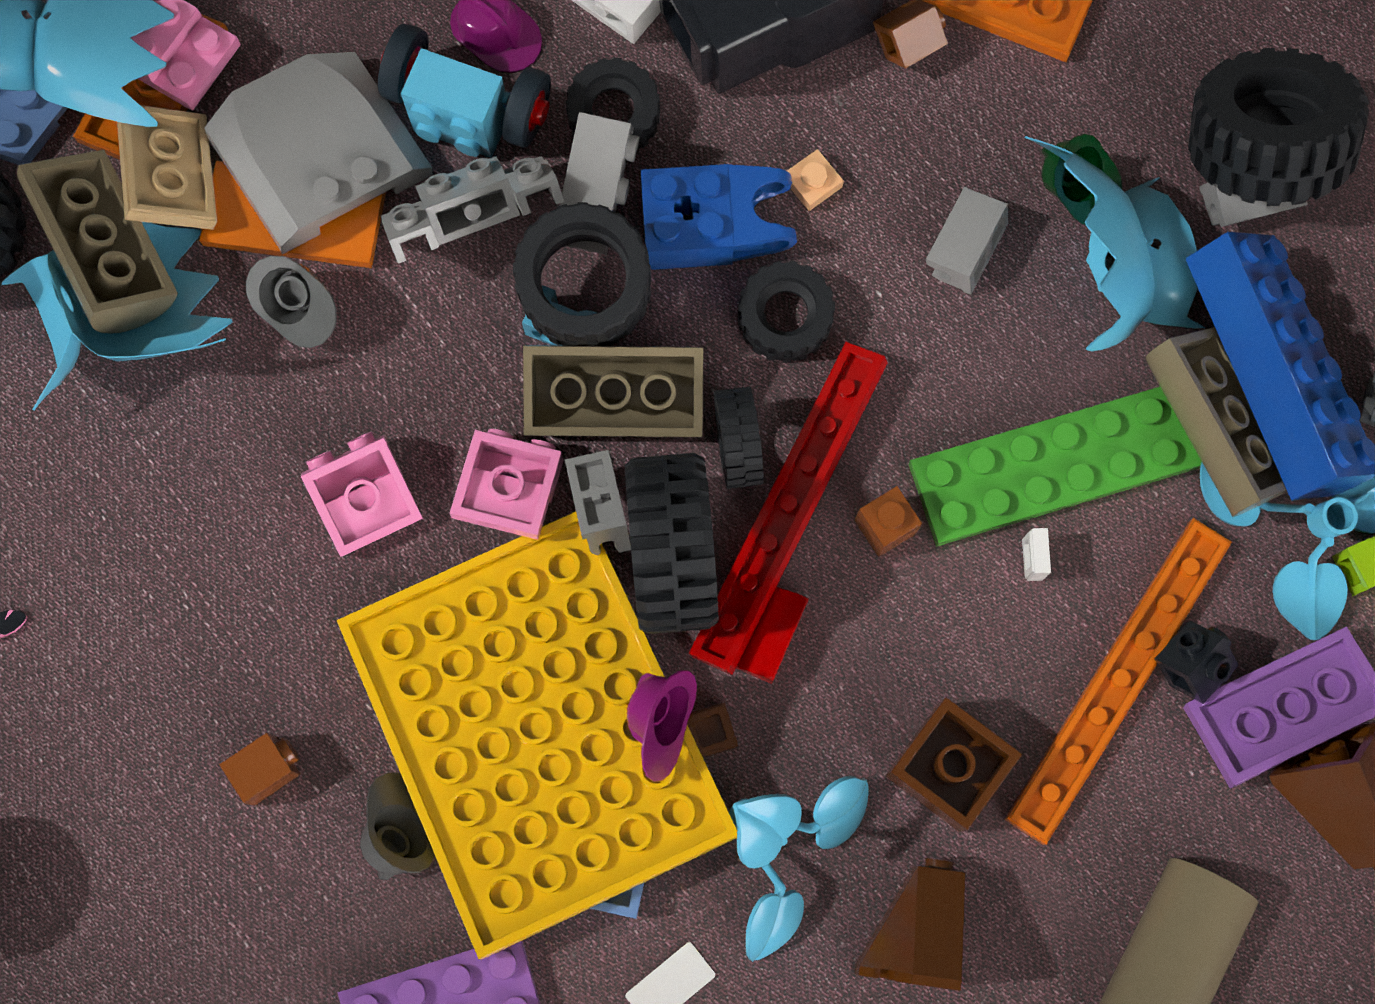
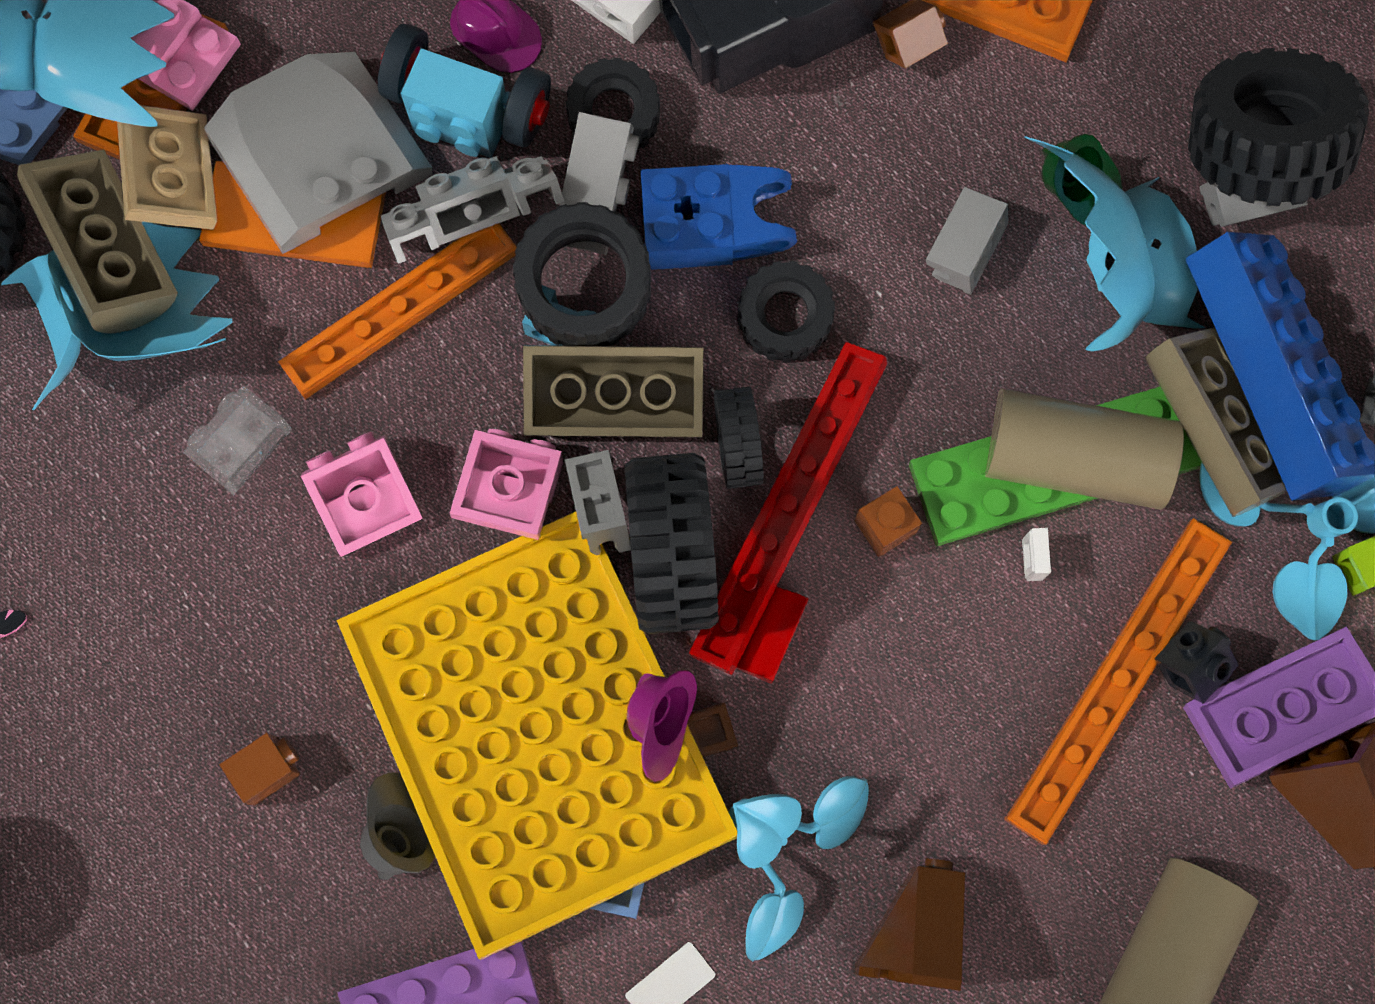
dark grey piece [246,255,337,348] -> none
light nougat plate [787,149,844,211] -> none
reddish brown brick [885,697,1022,832] -> none
none -> clear brick [182,385,292,496]
none -> orange tile [278,223,517,400]
none -> dark tan brick [985,388,1184,510]

